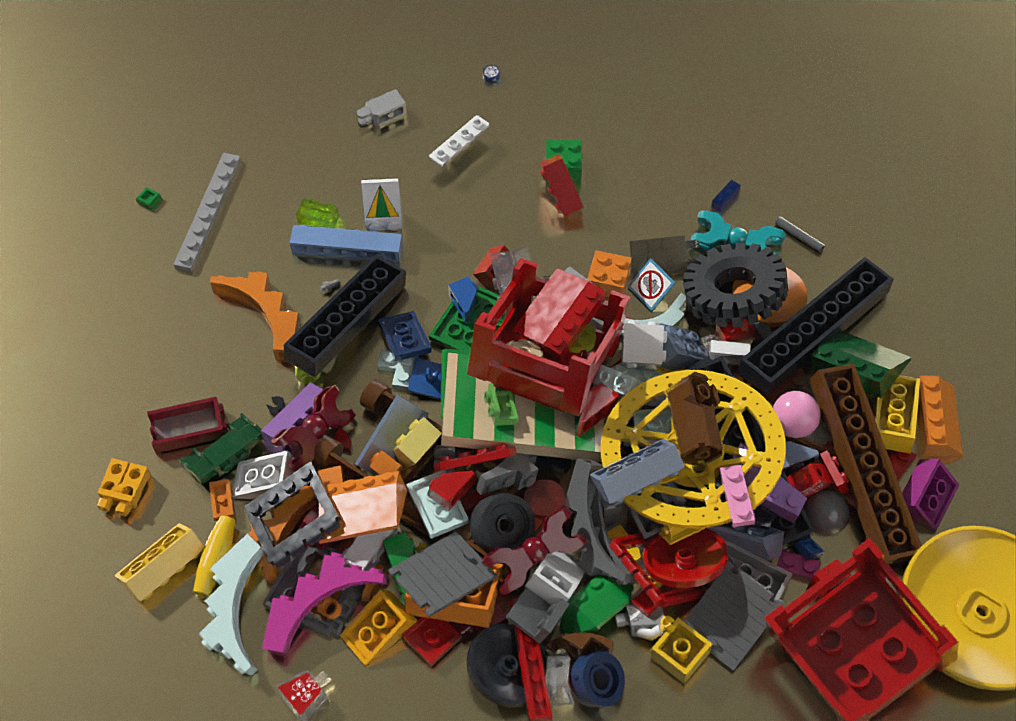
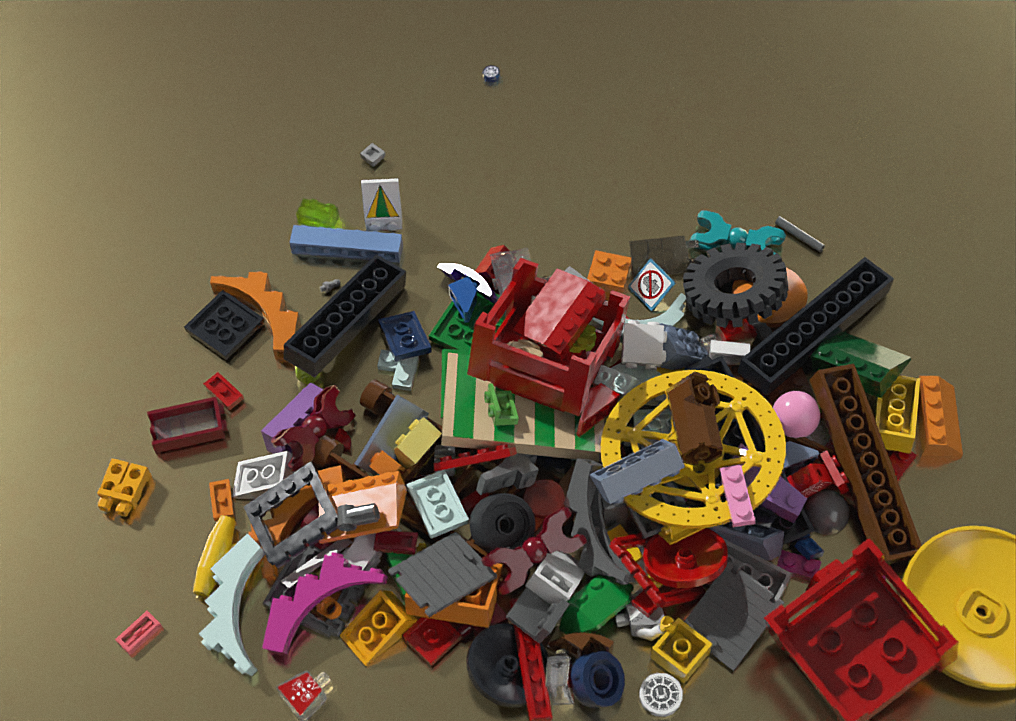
yellow slope [114,523,205,602] -> none
green tile [136,187,162,210] -> none
light grey plate [173,153,241,272] -> none
dark green bracket [179,413,263,485] -> none
black bar [267,396,286,416] -> none
light grey hinge [356,89,407,126] -> none
orange plate [362,563,388,603] -> none
blue piece [408,358,442,400] -> none
white bracket [429,115,489,167] -> none
red slope [429,471,475,511] -> none
red wedge [540,154,584,217] -> none
green brick [546,140,582,181] -> none
clear blue piece [711,180,741,212] -> none
magenta slope [902,459,959,532] -> none
none -> coral tile [115,611,162,655]
none -> black plate [184,290,265,360]
none -> red plate [203,372,244,411]
none -> white sticker [280,539,353,588]
none -> dark grey piece [337,503,380,531]
none -> light grey plate [360,143,385,167]
none -> dark red tile [373,530,418,555]
none -> slope [438,263,498,304]
none -> tile [639,673,683,717]

